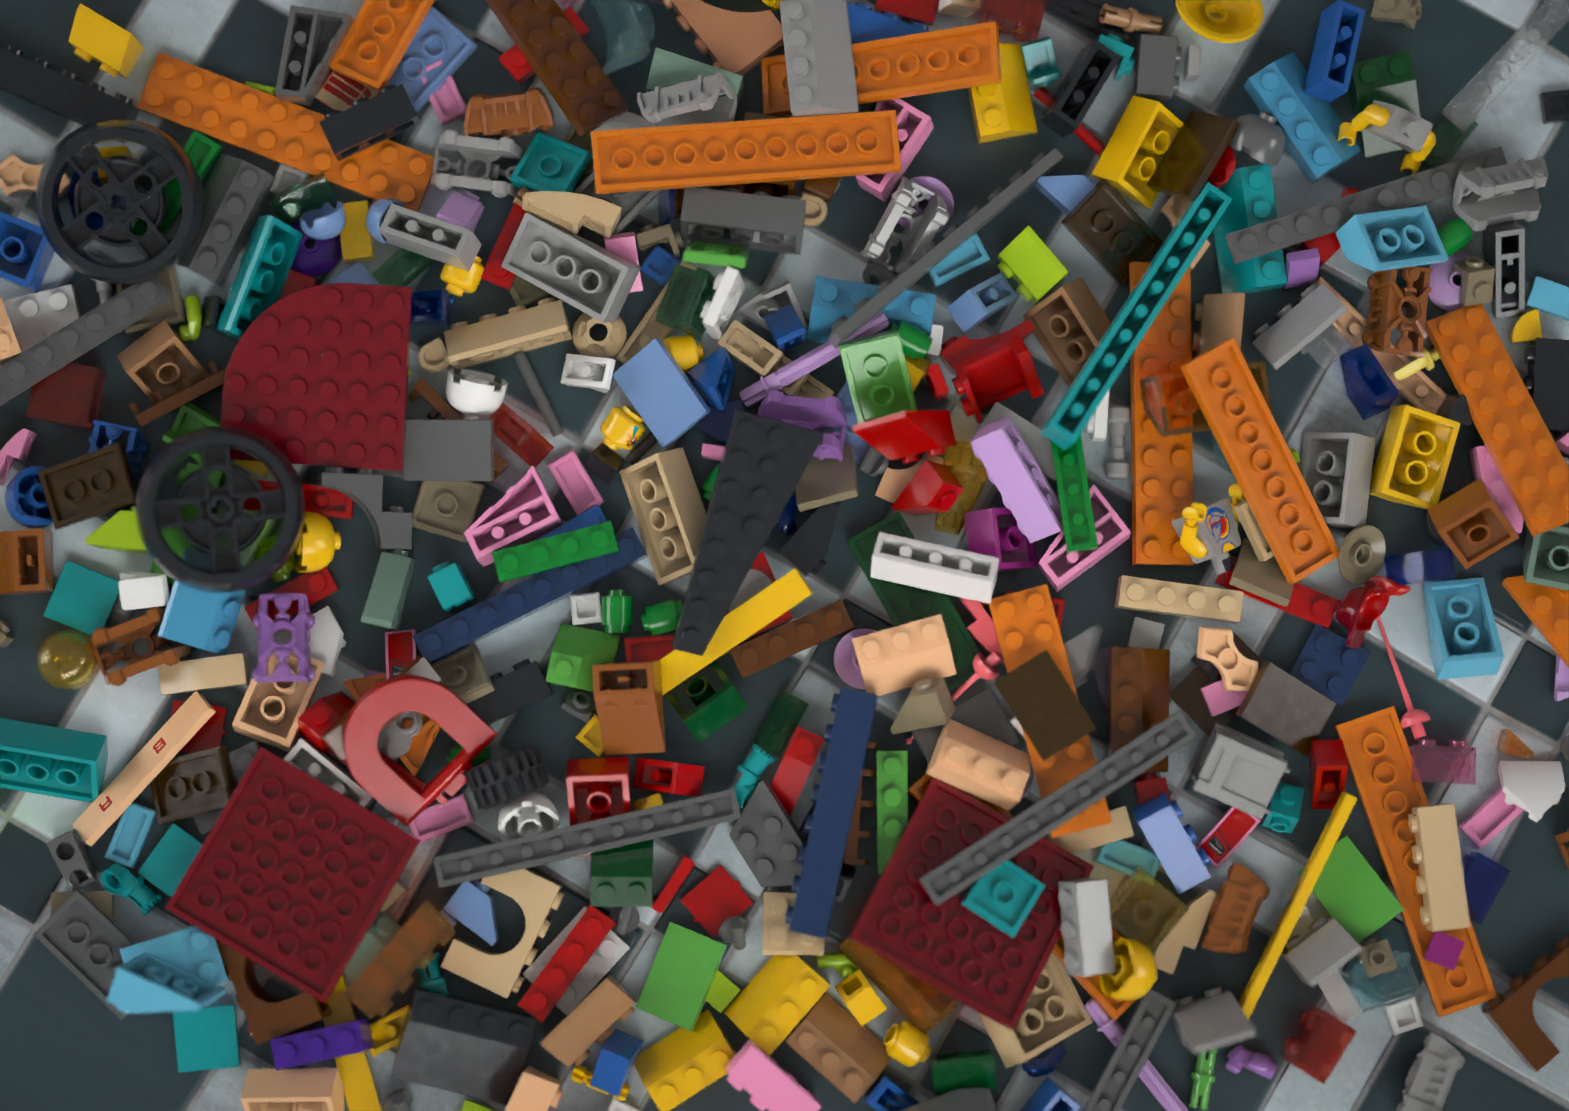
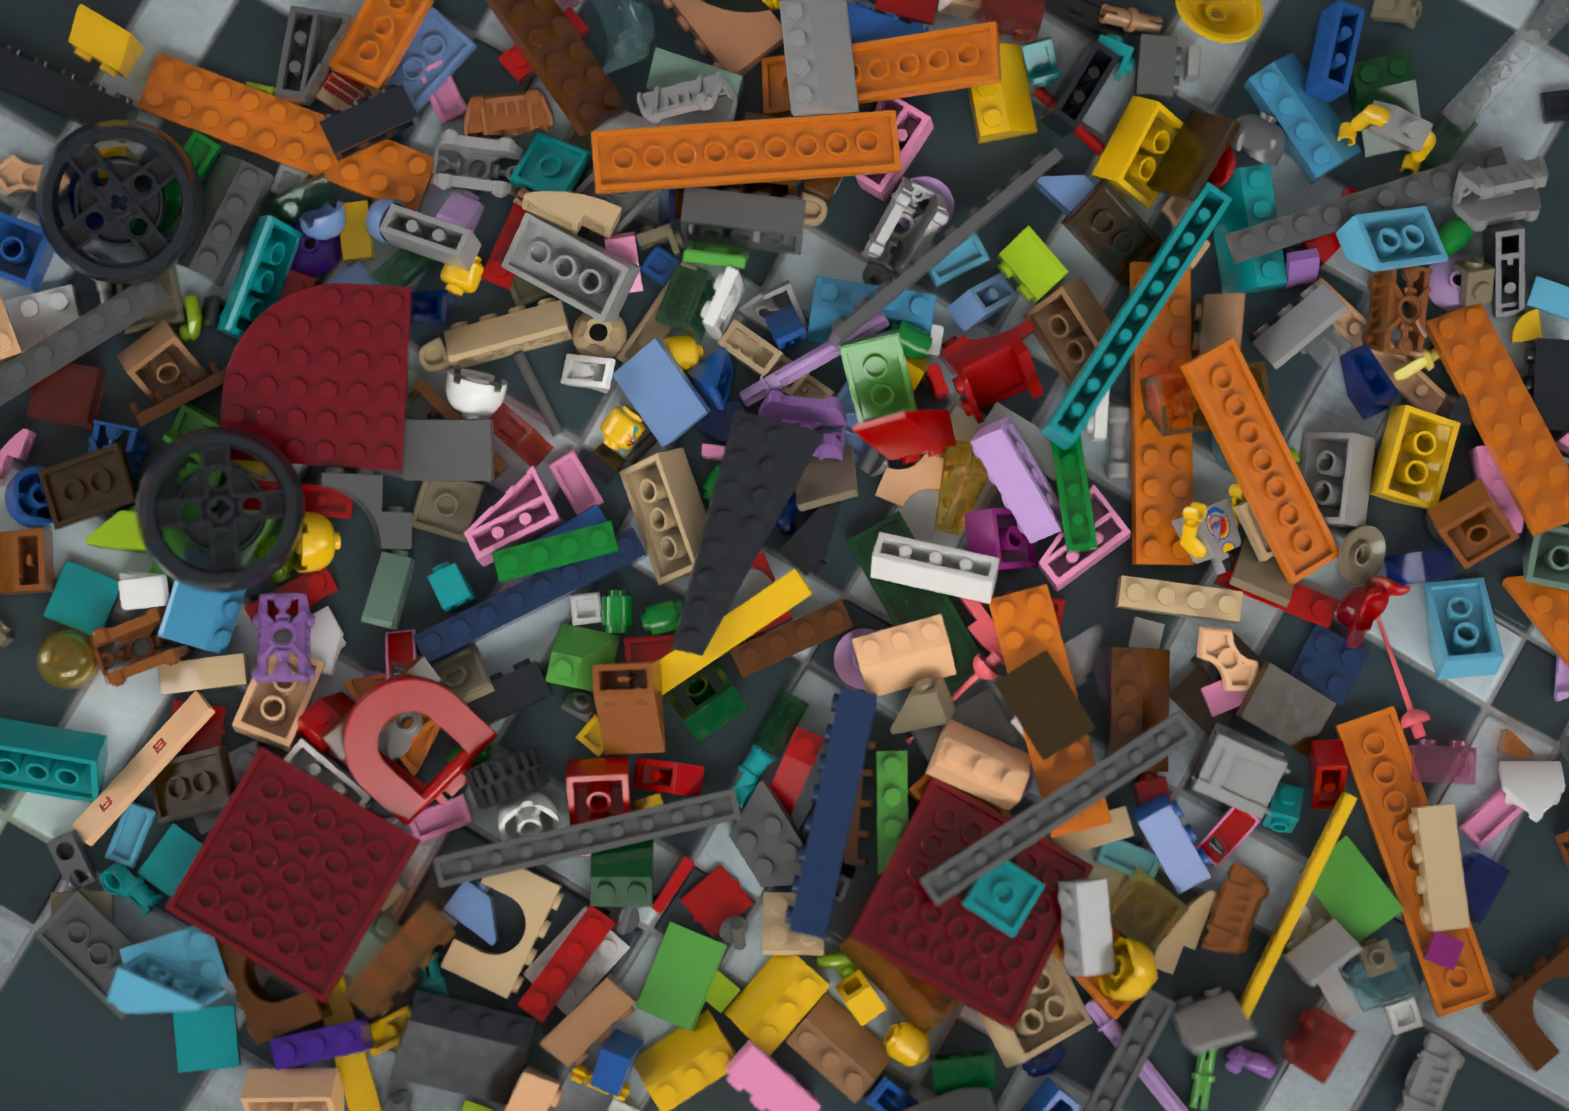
red slope [892,460,964,516] -> none

